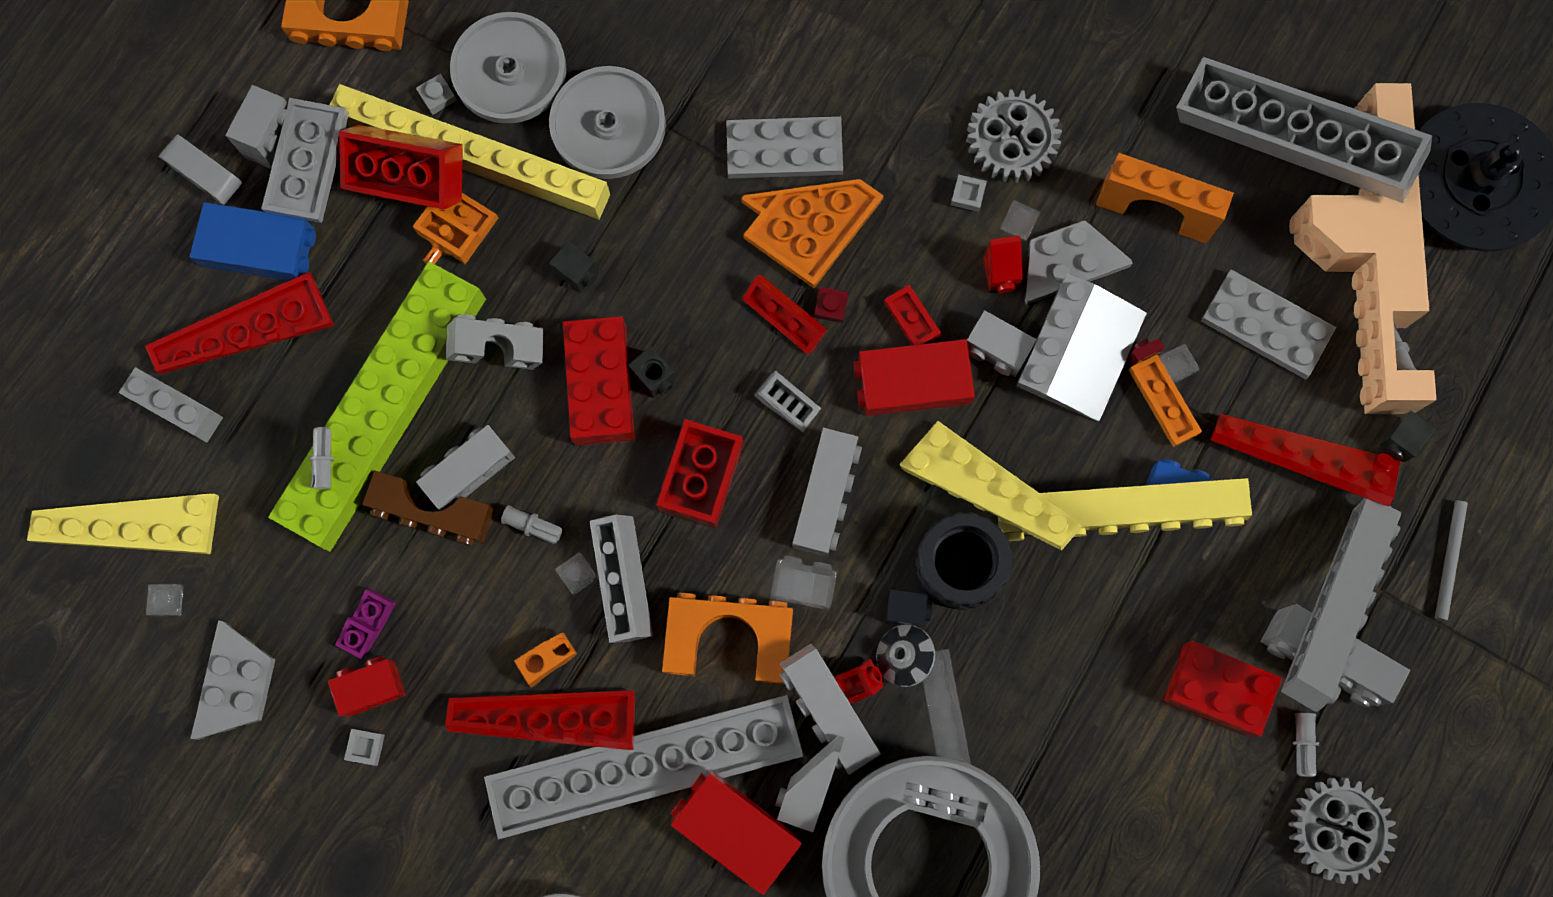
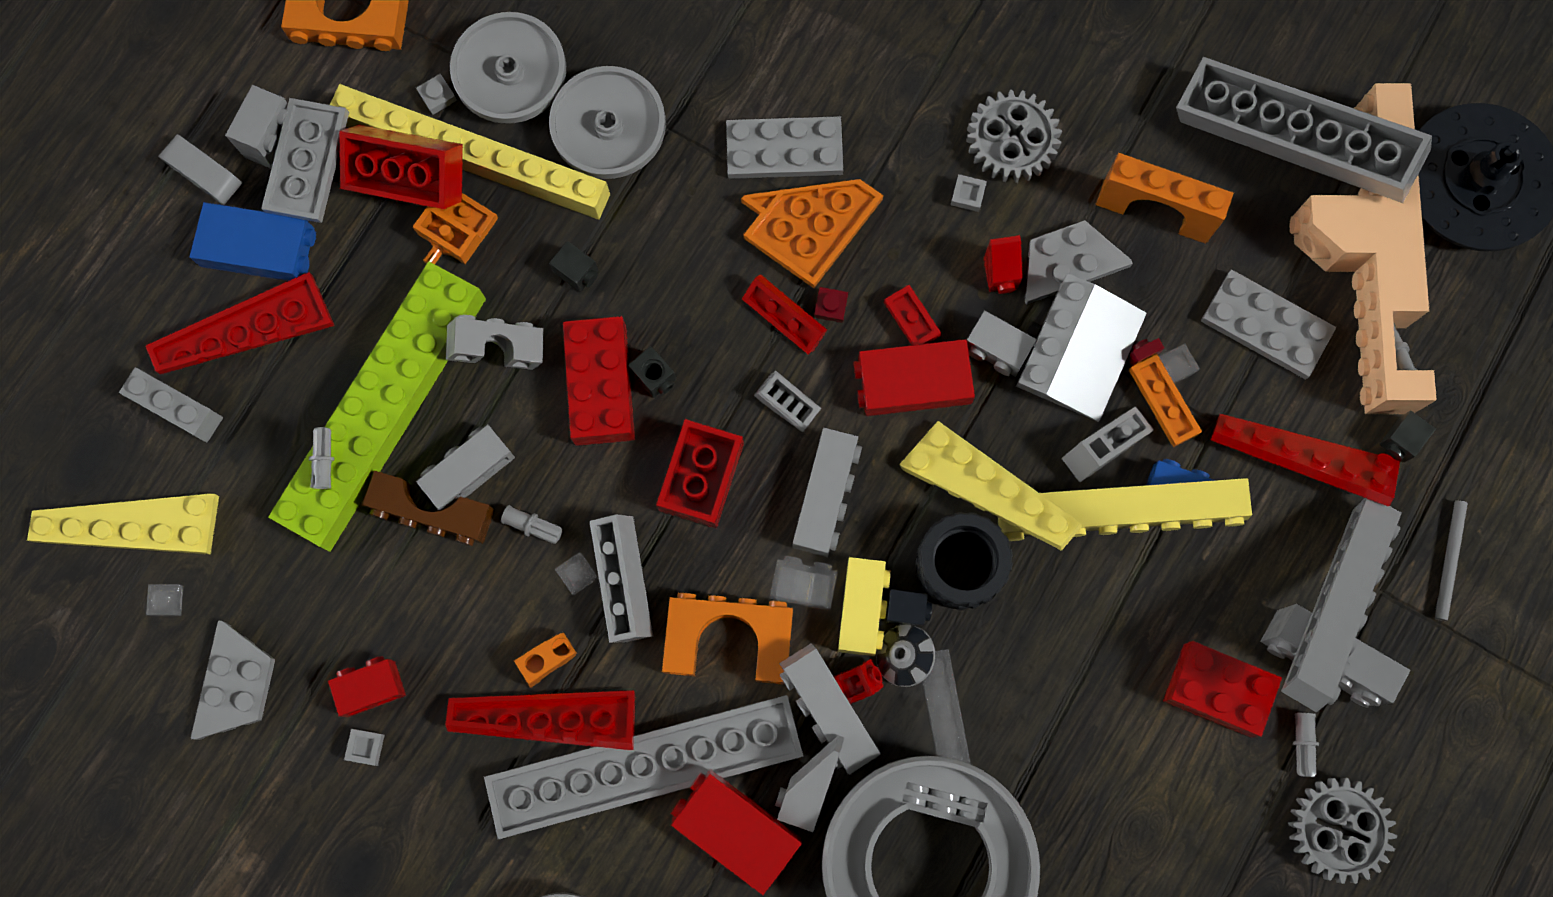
magenta slope [335,588,396,659] -> none
clear plate [1000,200,1040,241] -> none
none -> light yellow brick [838,557,891,656]
none -> light grey slope [1062,406,1154,482]

